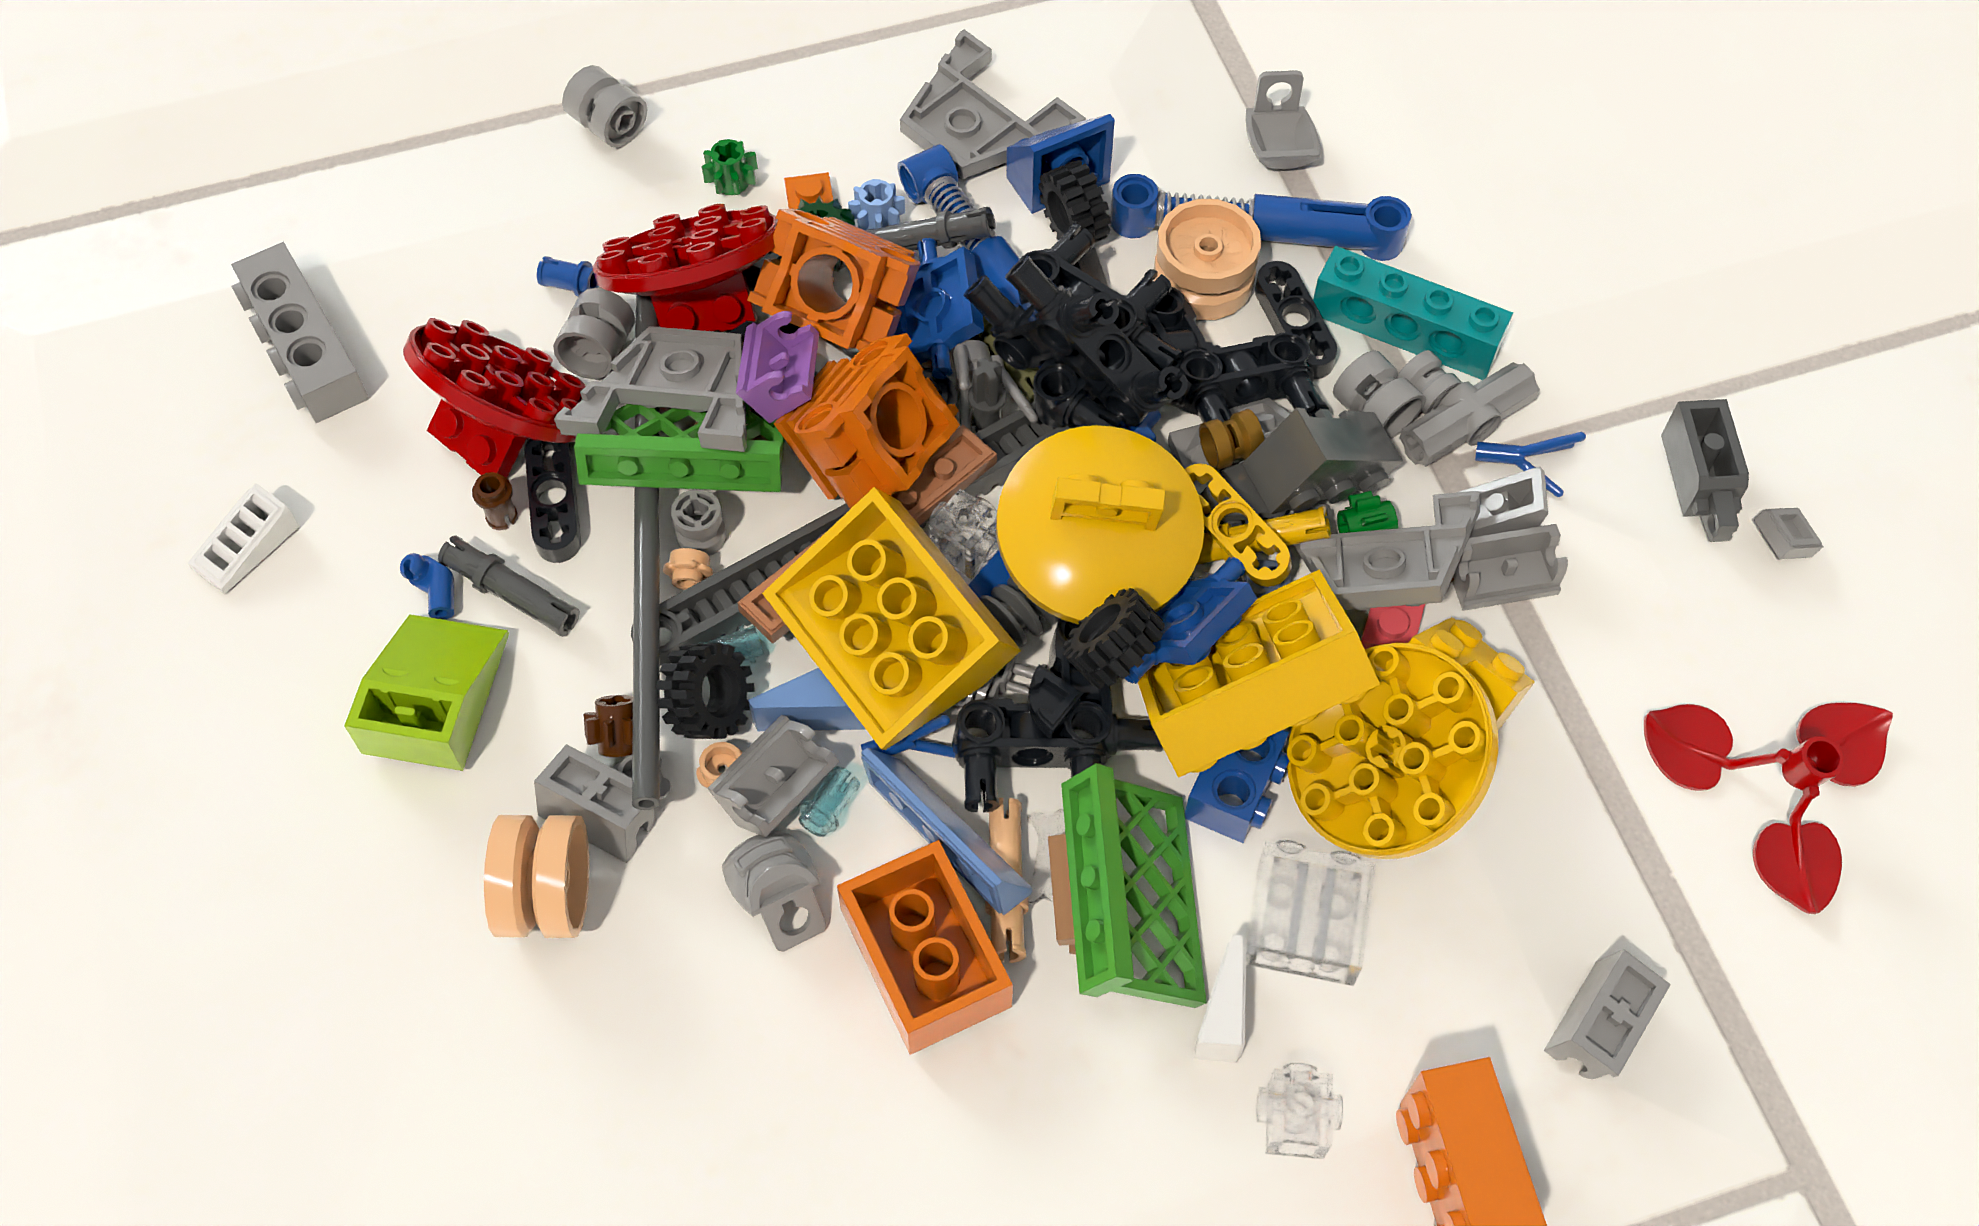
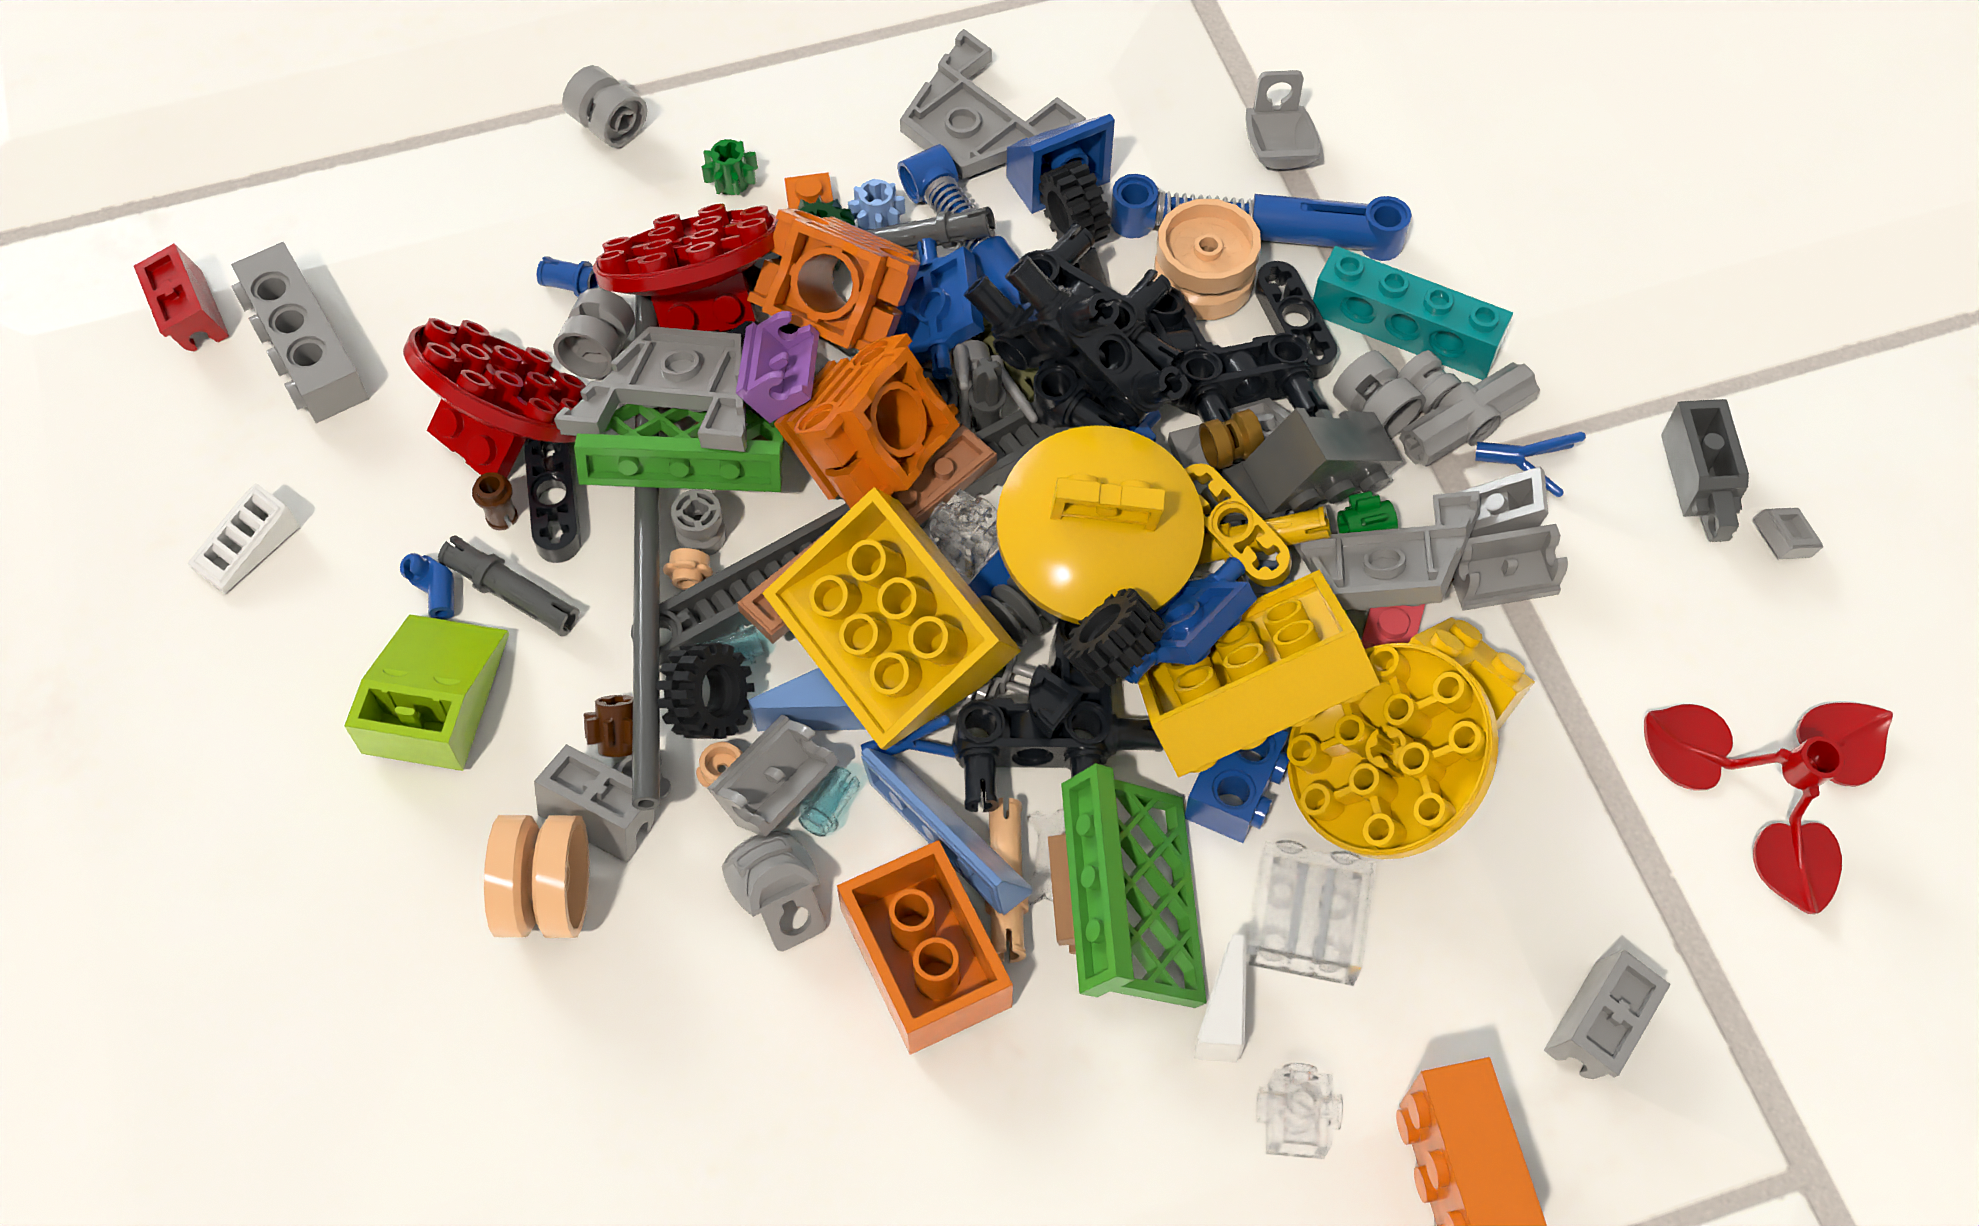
none -> red hinge [133,243,229,352]

